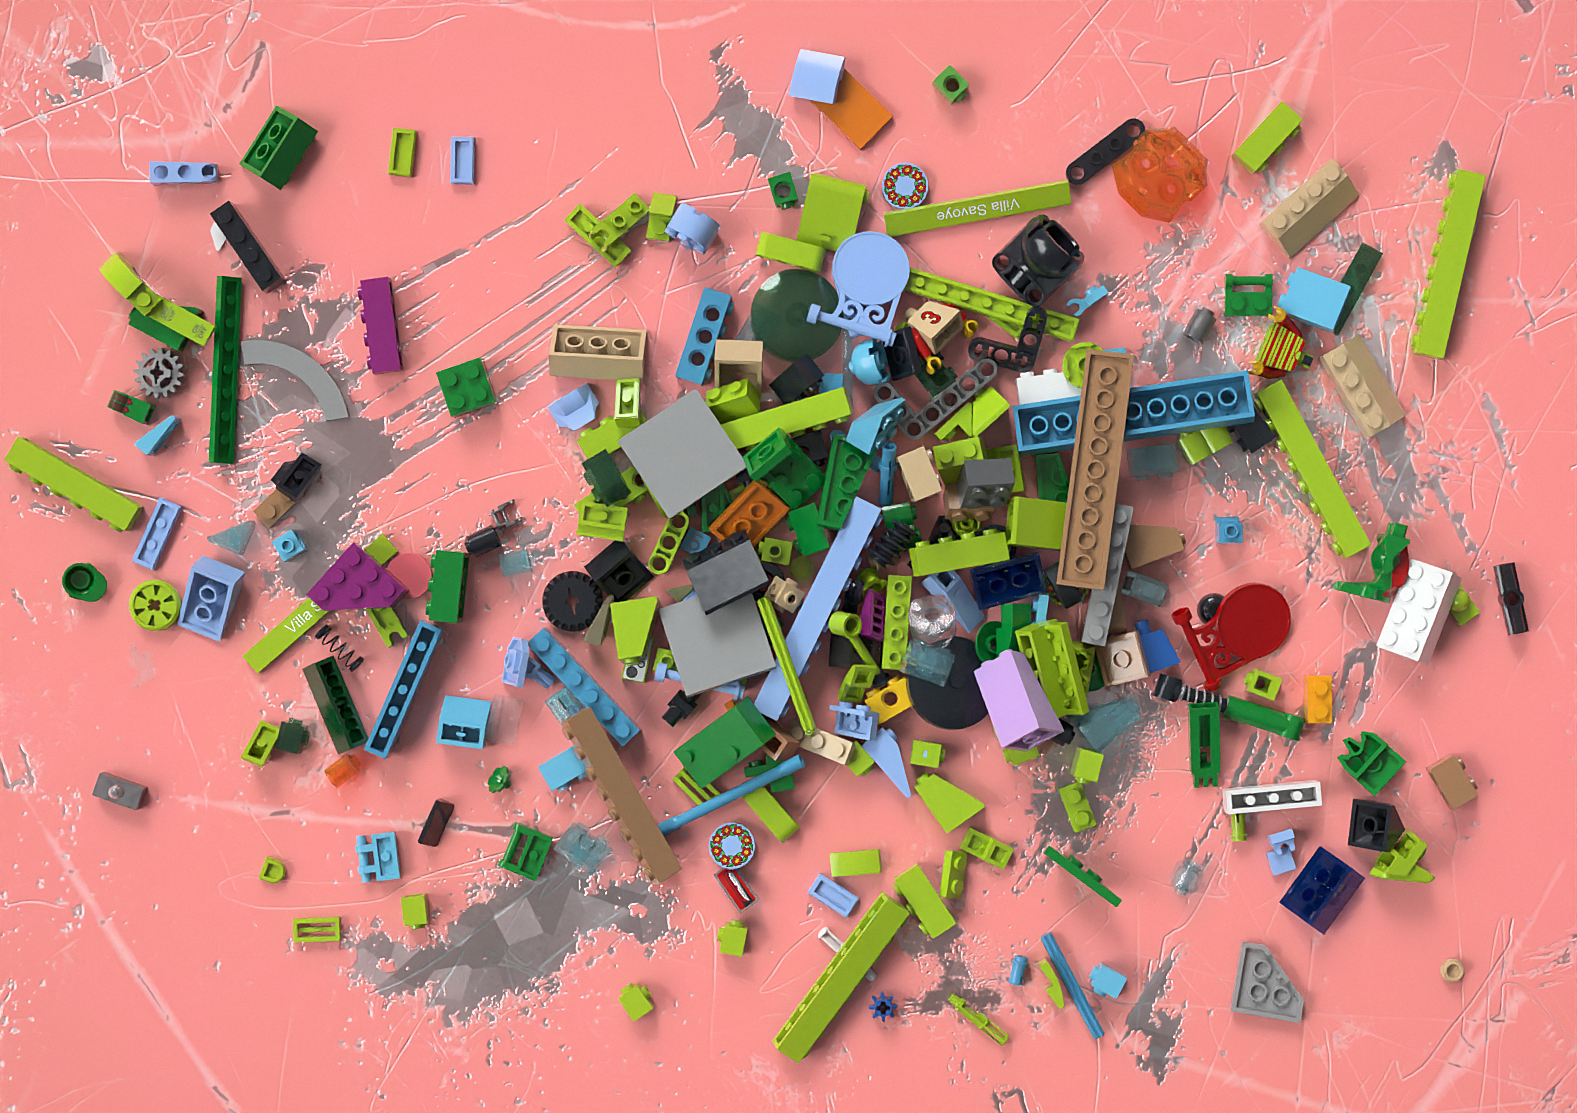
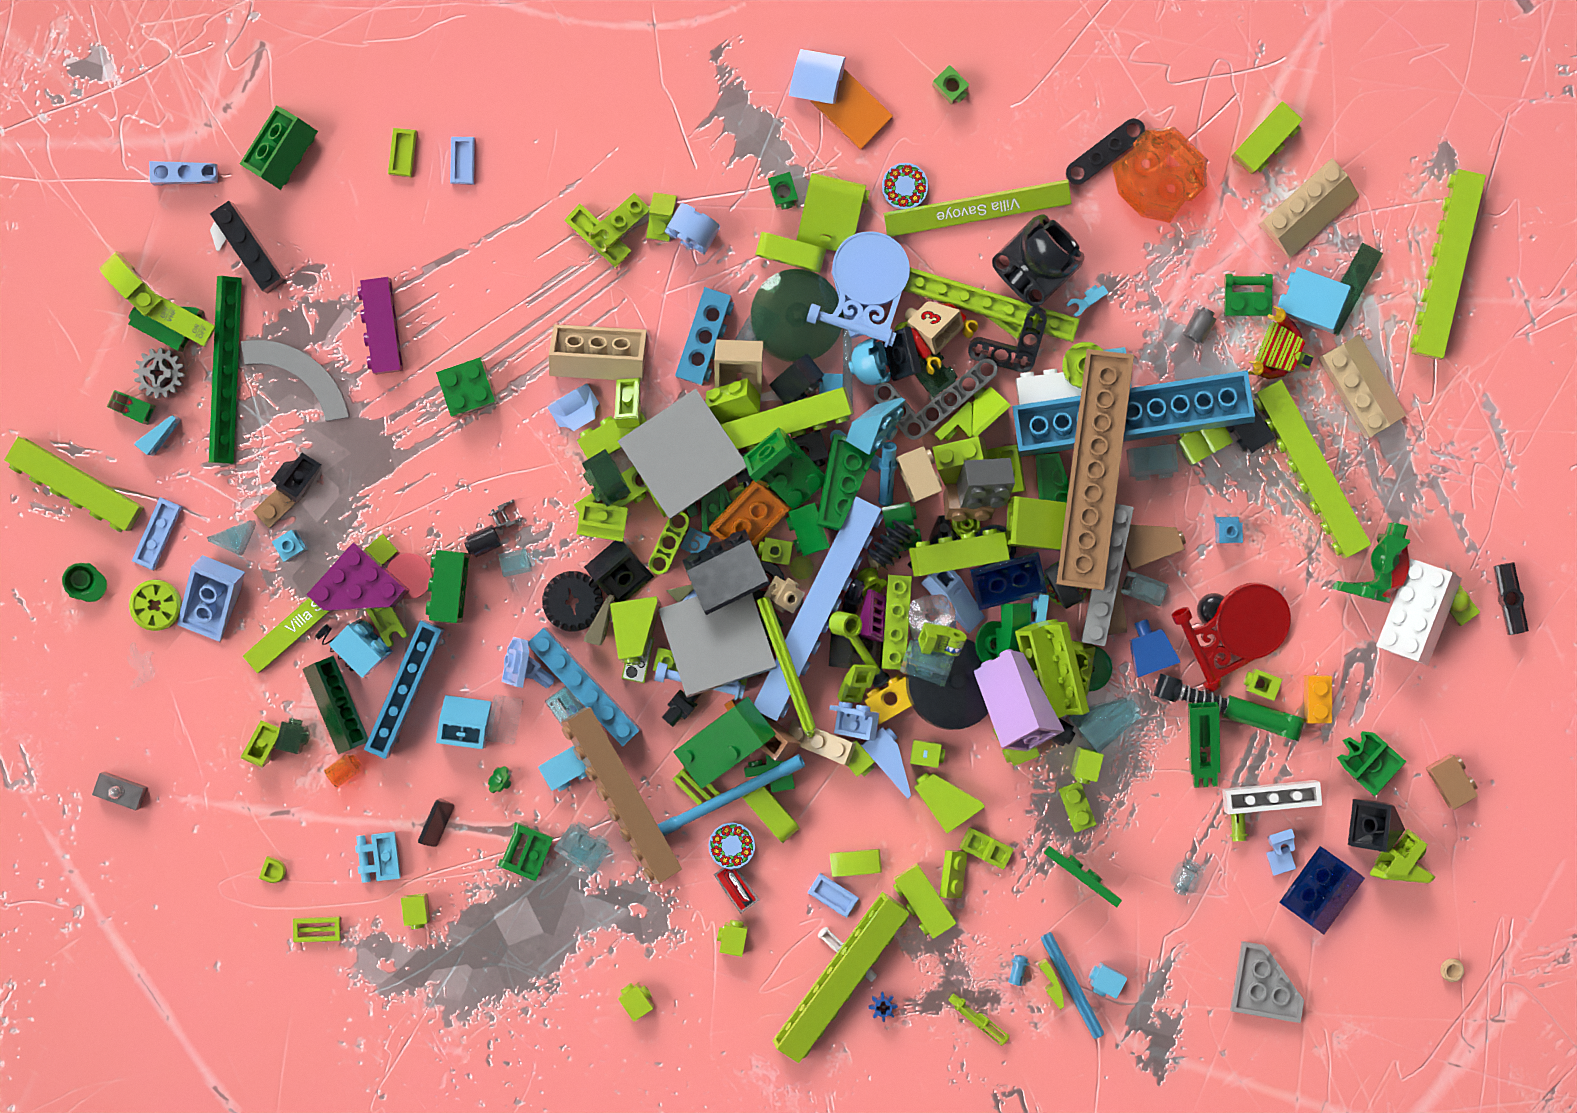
tile [1094,631,1151,688] -> none
none -> medium azure slope [329,619,393,678]
none -> lime leg [918,622,967,656]

